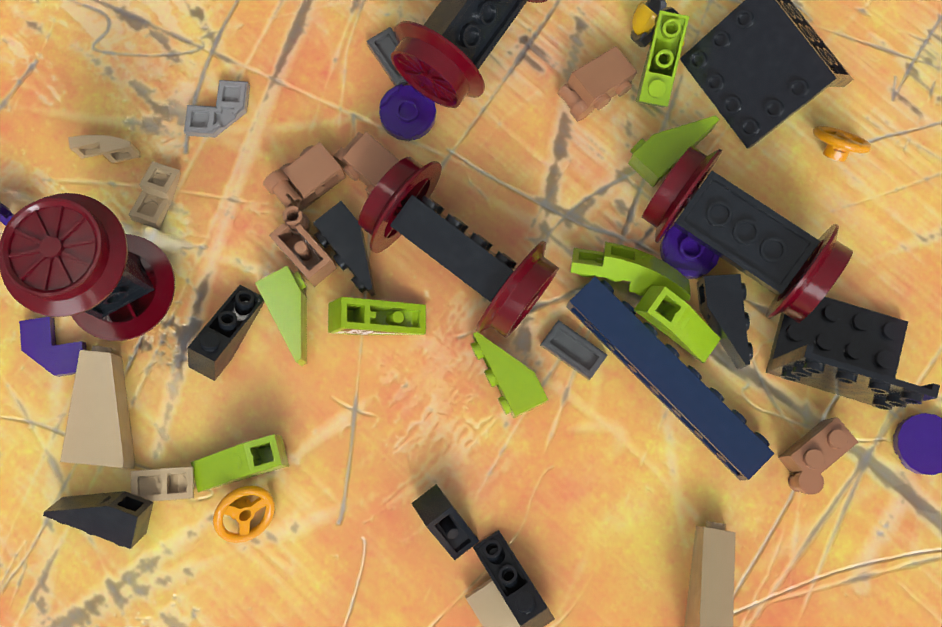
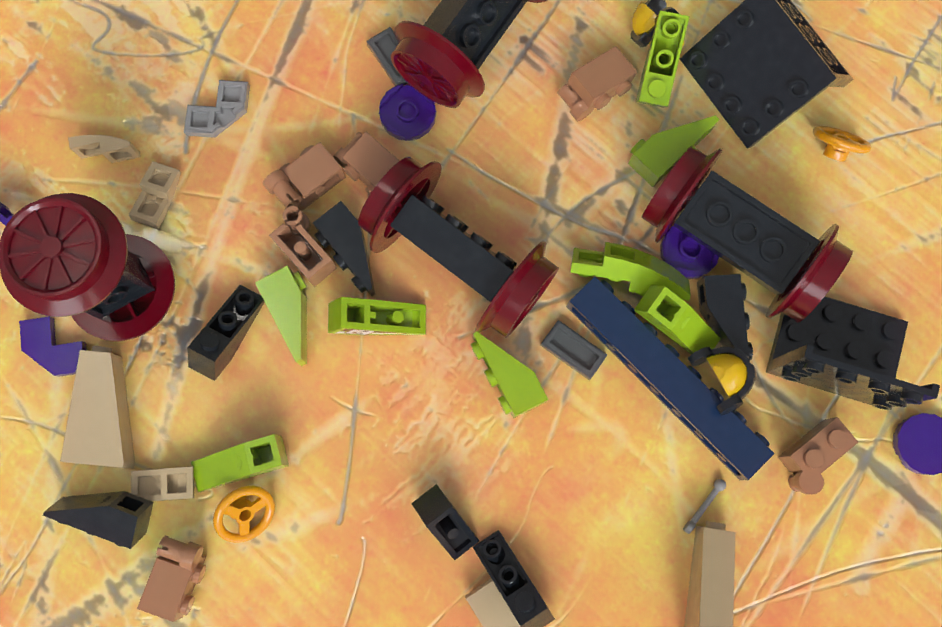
none -> nougat hinge [137,535,206,622]
none -> light grey hinge [683,479,726,534]
none -> cap [688,347,757,415]

